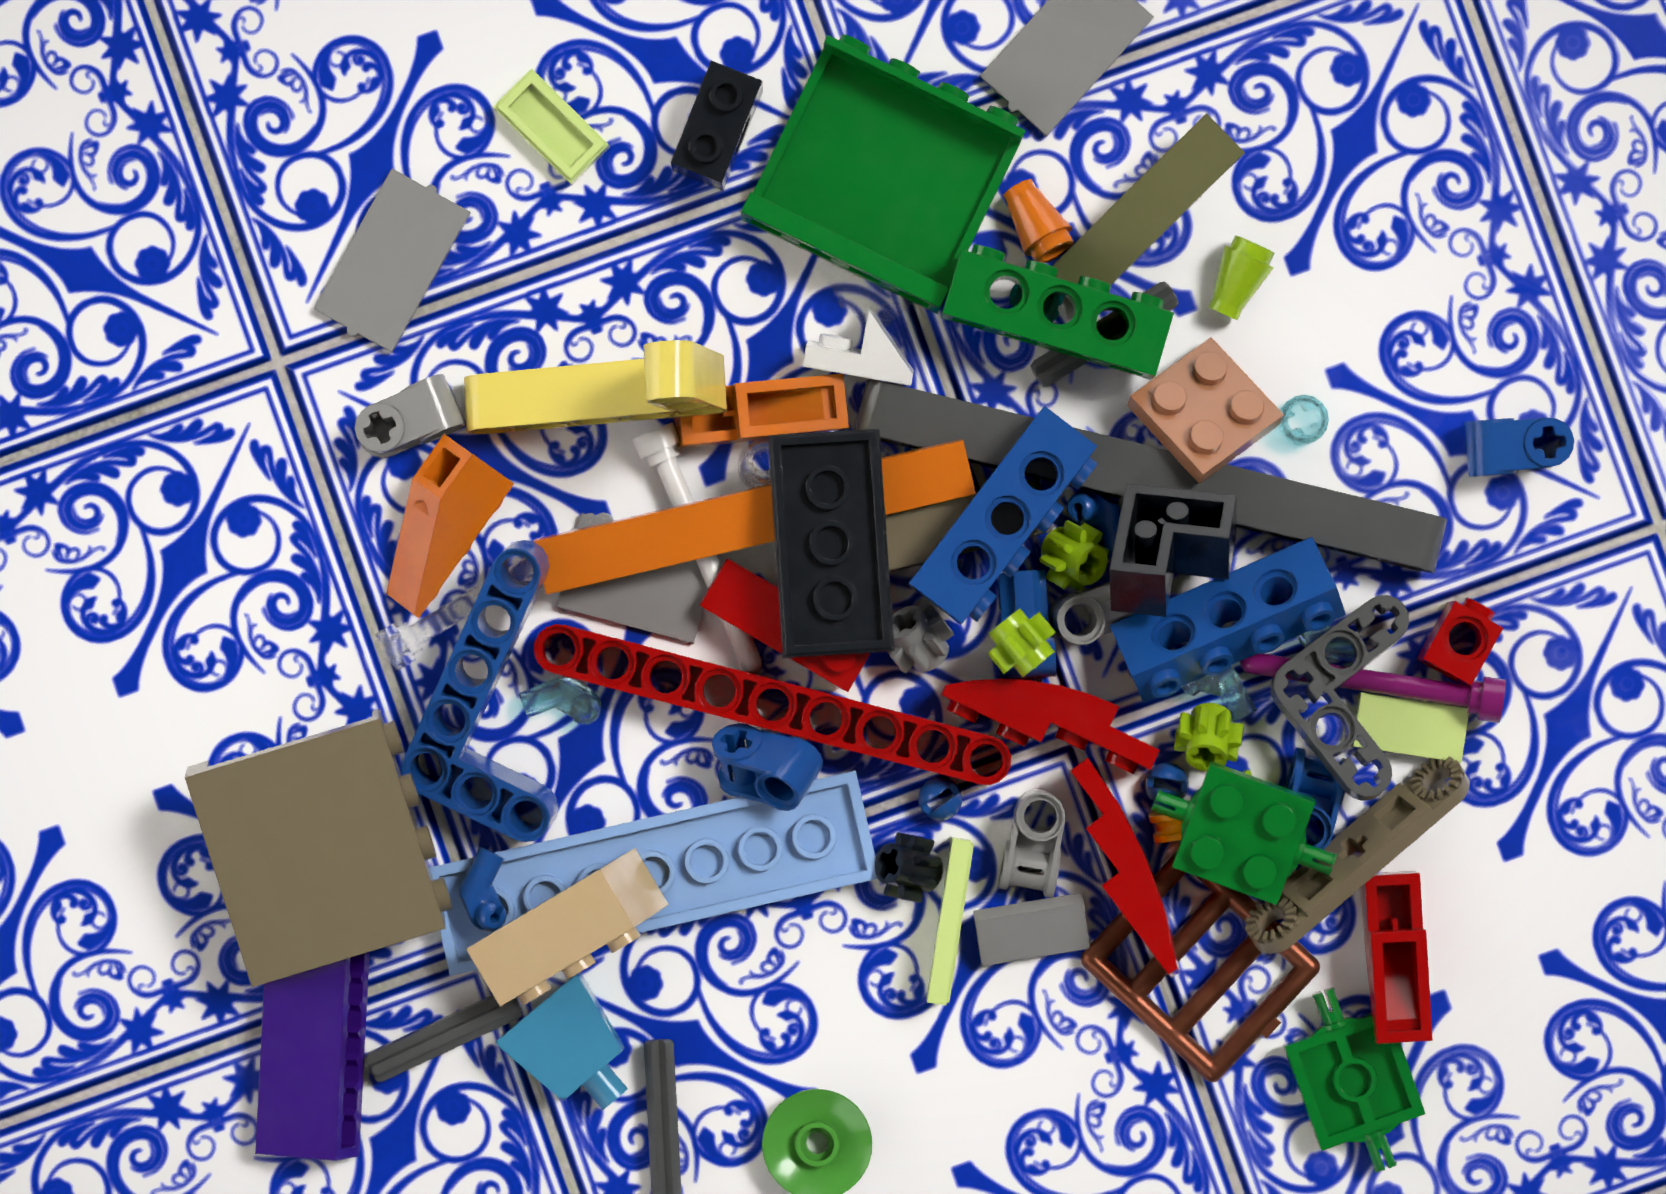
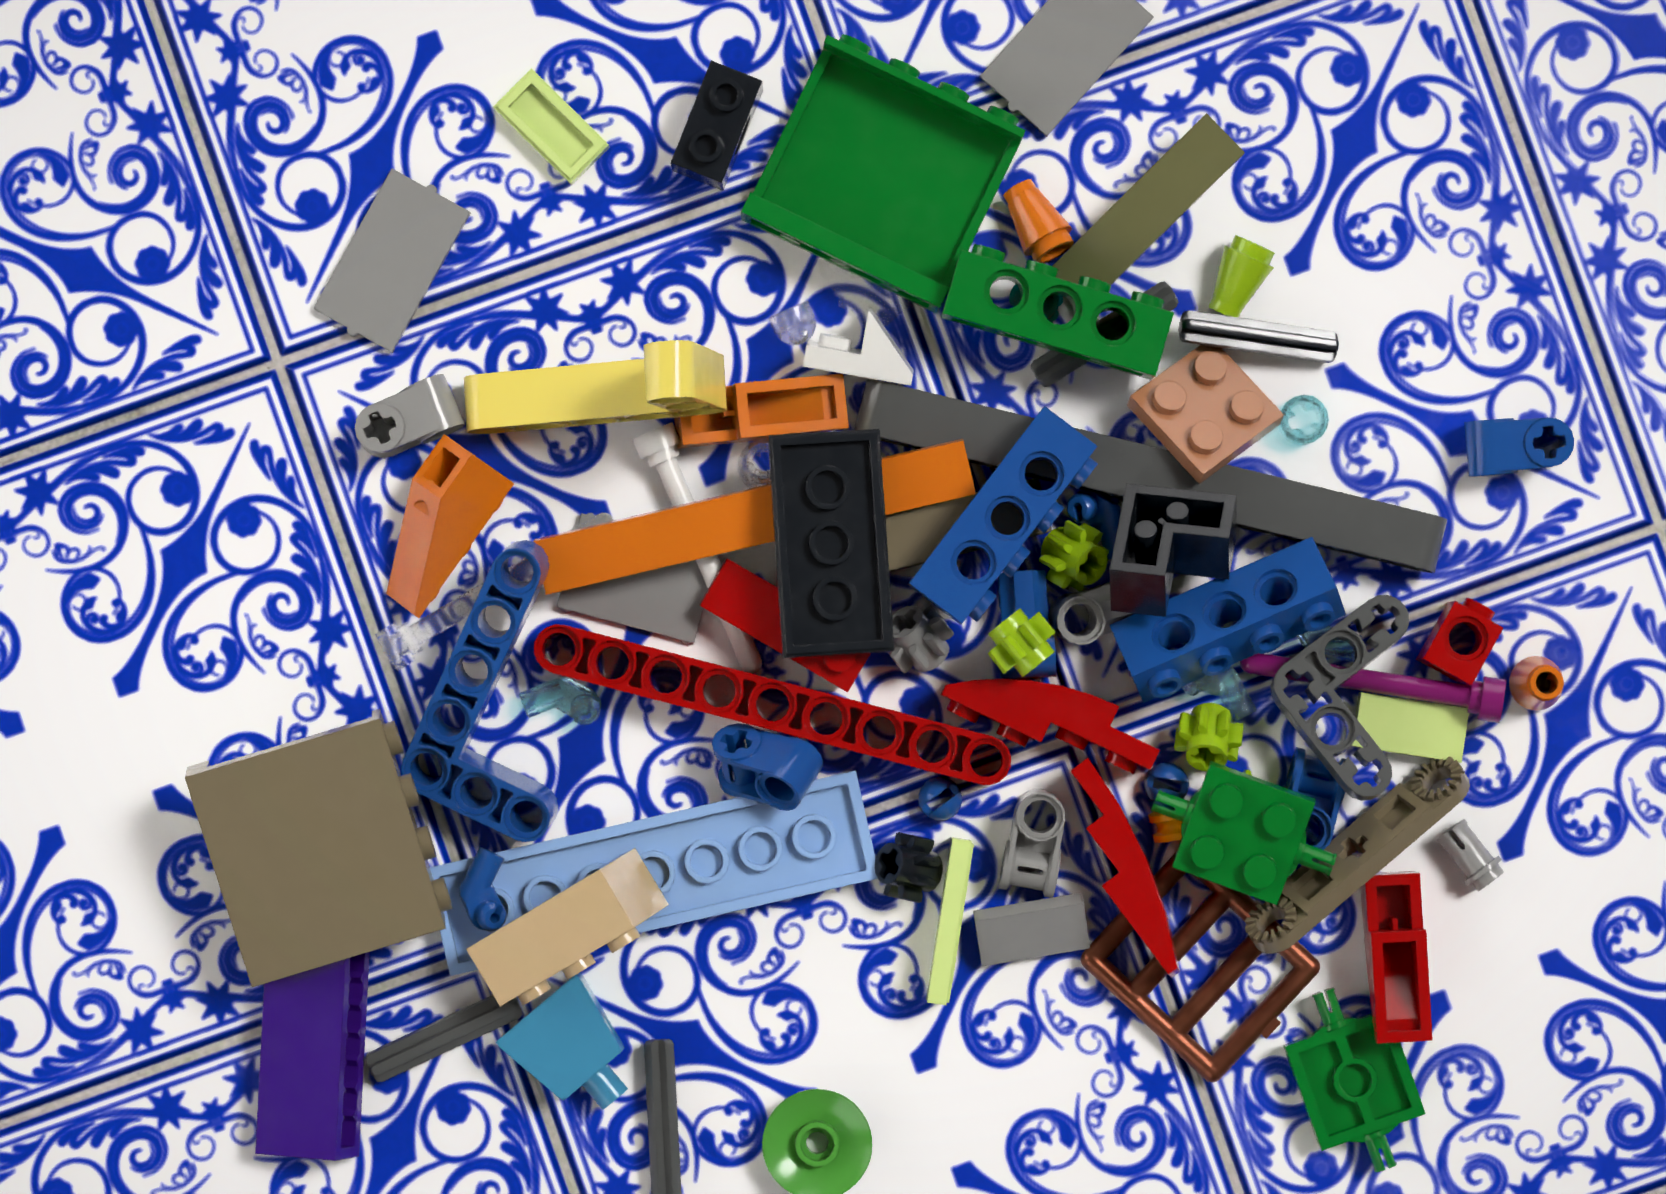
none -> clear hinge [768,301,816,345]
none -> axle [1178,310,1339,363]
none -> light grey pin [1437,819,1504,892]
none -> orange cone [1509,656,1564,711]

